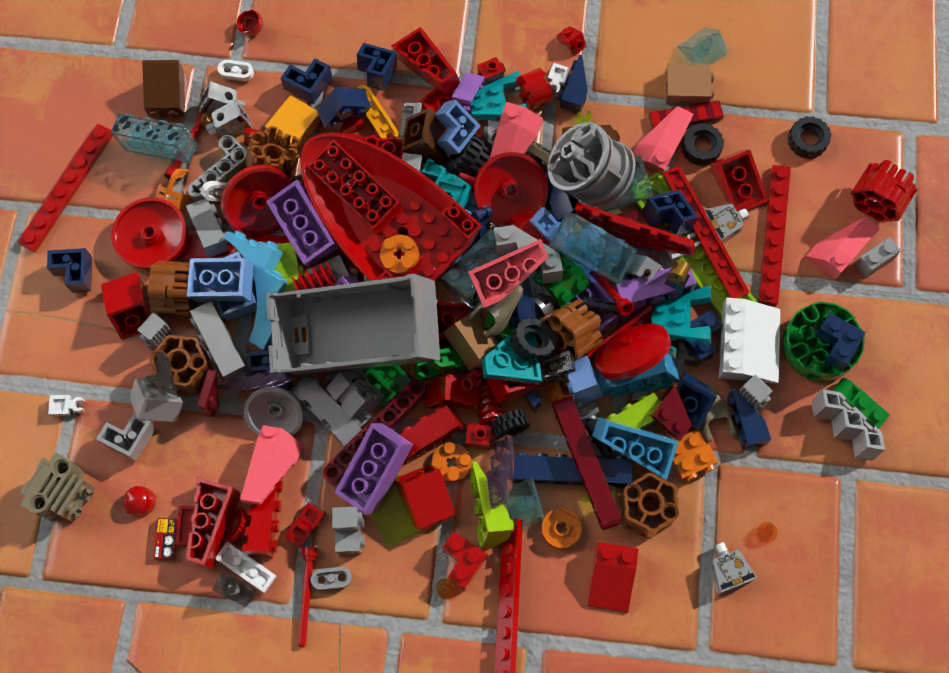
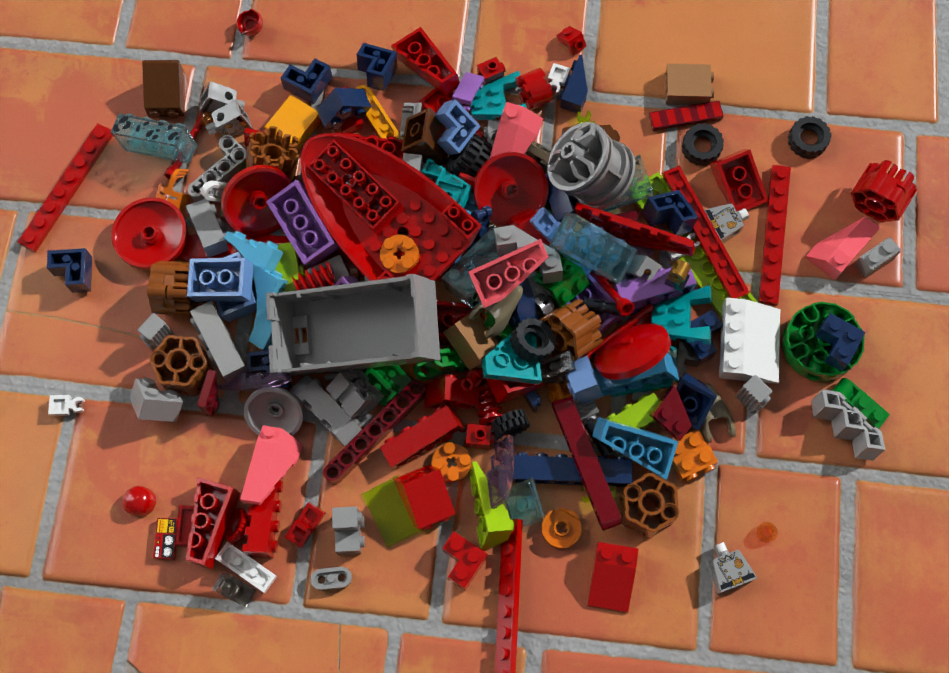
dark tan piece [20,452,95,522] -> none
light grey brick [96,414,157,462] -> none
red slope [101,272,152,340] -> none
clear smoke slope [145,352,177,395] -> none
white plate [218,60,254,82] -> none
red piece [298,547,318,648] -> none
medium lavender brick [334,423,413,514] -> none
clear orange plate [436,579,457,599] -> none
coral wedge [633,106,694,176] -> none
clear light blue slope [677,27,728,65] -> none
dark blue slope [727,388,771,449] -> none

